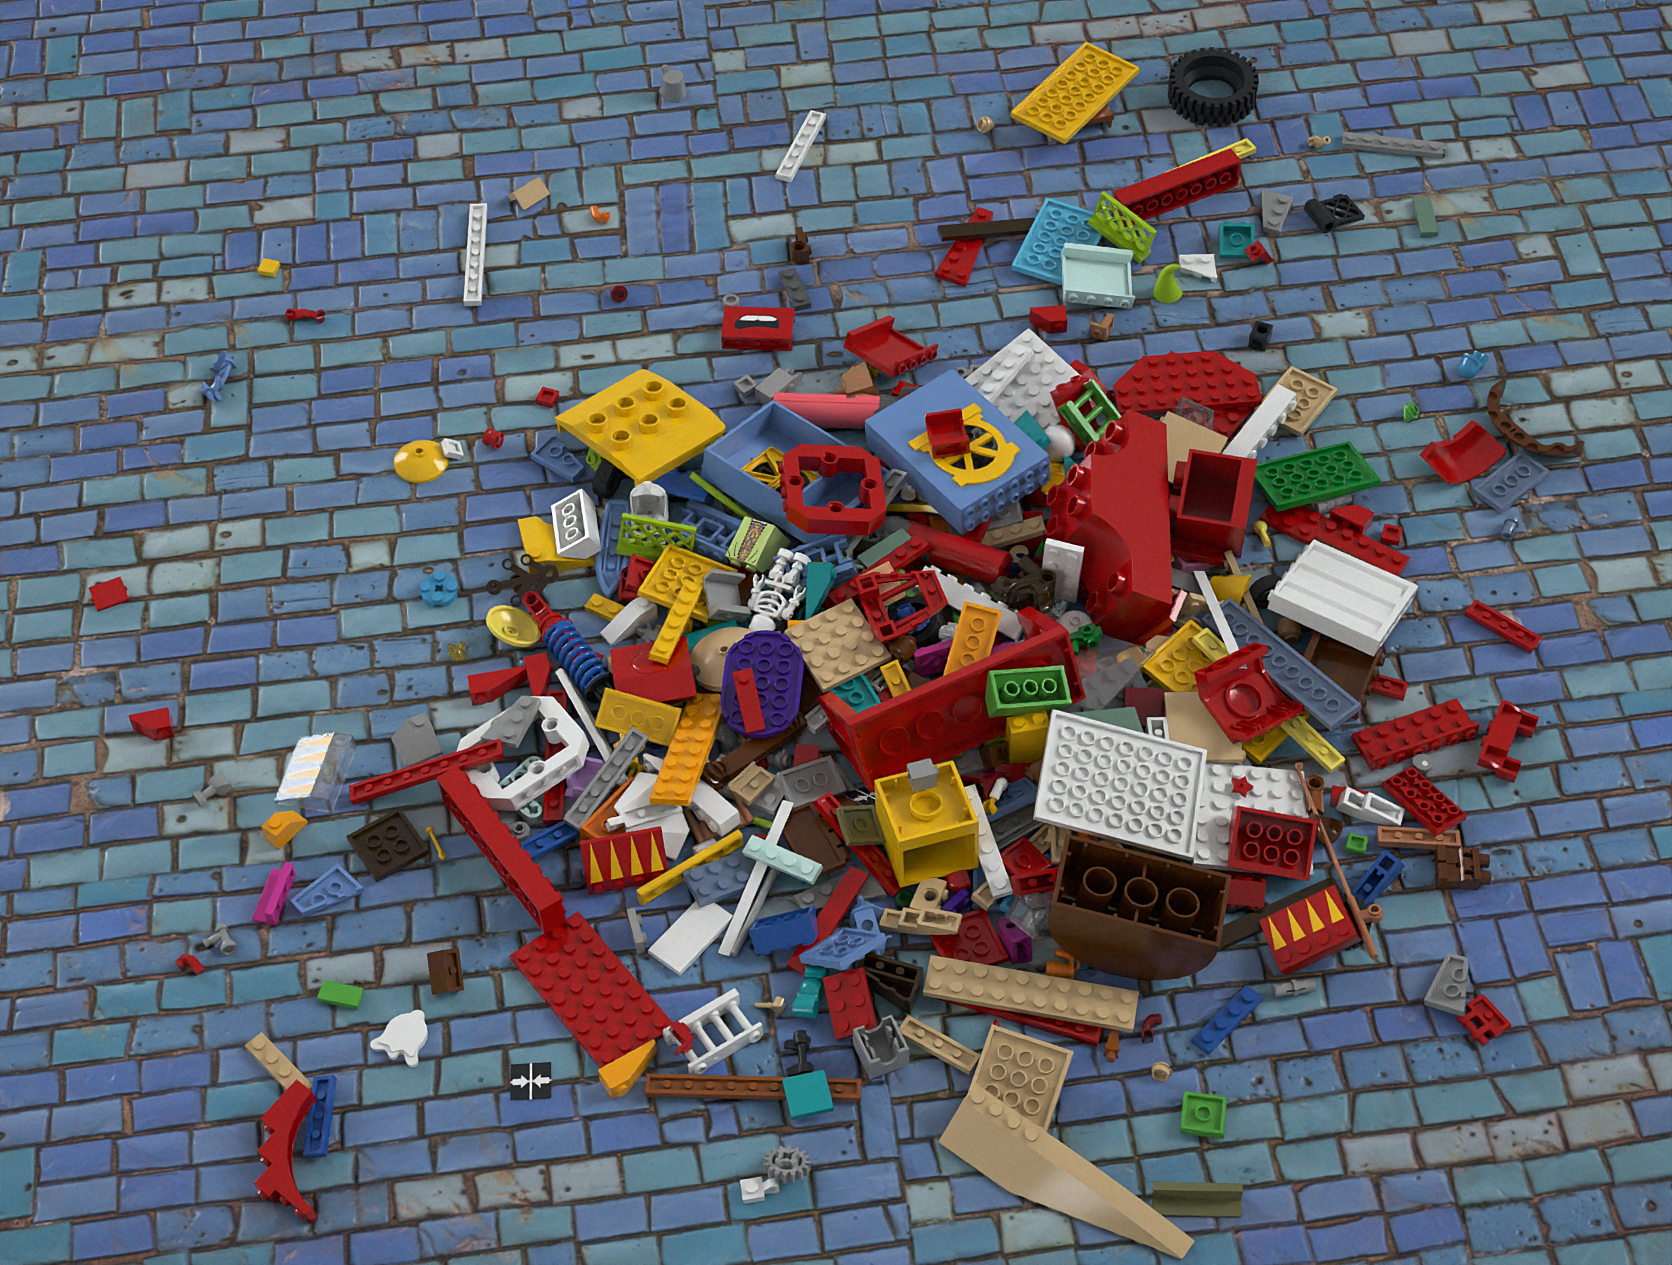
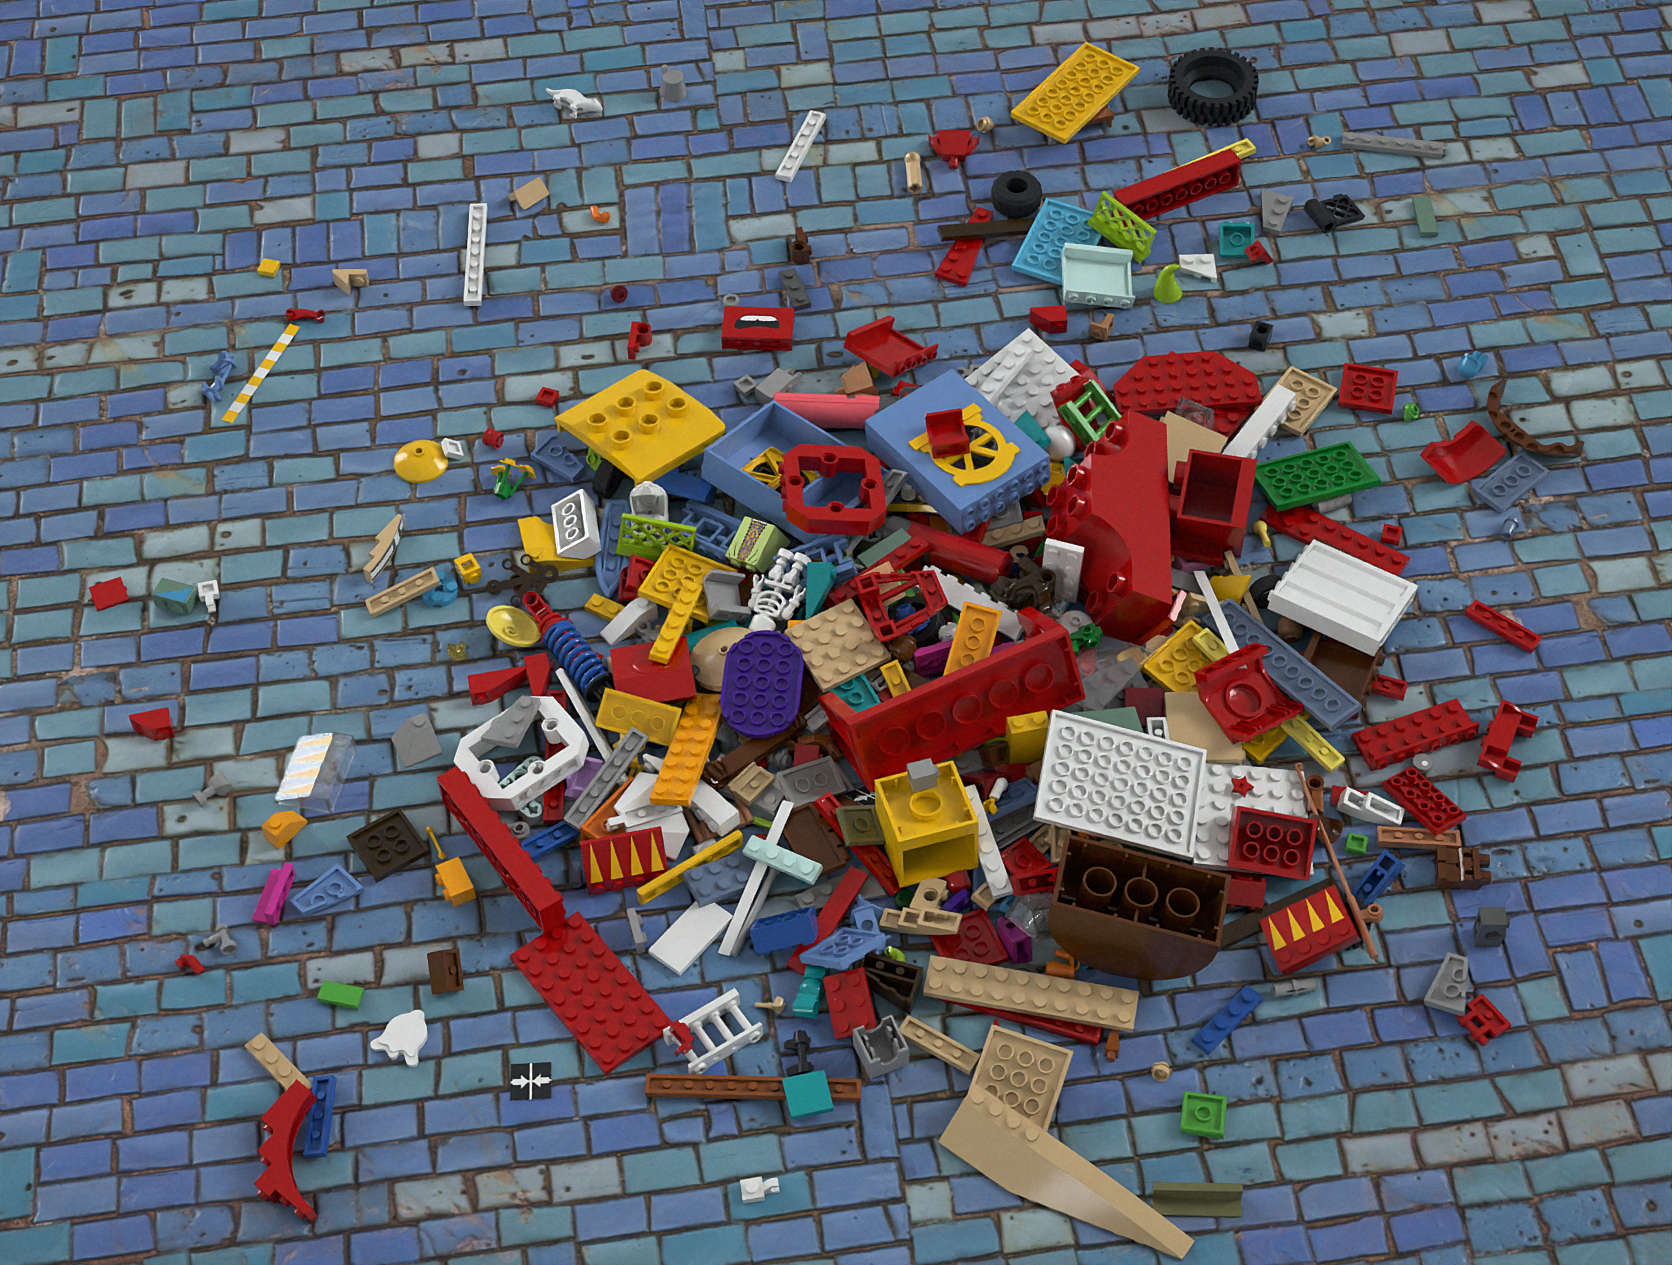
red plate [349,738,505,805] -> none
light orange slope [598,1039,657,1099] -> none
lime piece [689,472,755,519] -> none
red slope [732,668,766,735] -> none
light grey gear [763,1145,811,1184] -> none
bright green slope [985,666,1072,717] -> none
dark red arm [1141,1013,1162,1043] -> none
red slope [1329,504,1374,535] -> none
none -> sand green brick [152,578,200,615]
none -> white plate [198,580,220,613]
none -> sticker [221,324,300,423]
none -> tan slope [332,269,369,296]
none -> tan slope [363,514,404,584]
none -> tan plate [365,567,441,618]
none -> light orange brick [435,856,476,908]
none -> yellow brick [454,553,482,584]
none -> plant [491,458,536,500]
none -> white animal [545,88,603,119]
none -> red plate [627,321,652,360]
none -> dark orange arm [785,733,844,763]
none -> lime arm [884,946,905,962]
none -> tan piece [904,152,922,194]
none -> red torso [928,130,980,169]
none -> black tyre [991,170,1042,218]
none -> red plate [1337,363,1398,415]
none -> dark grey brick [1472,907,1510,947]

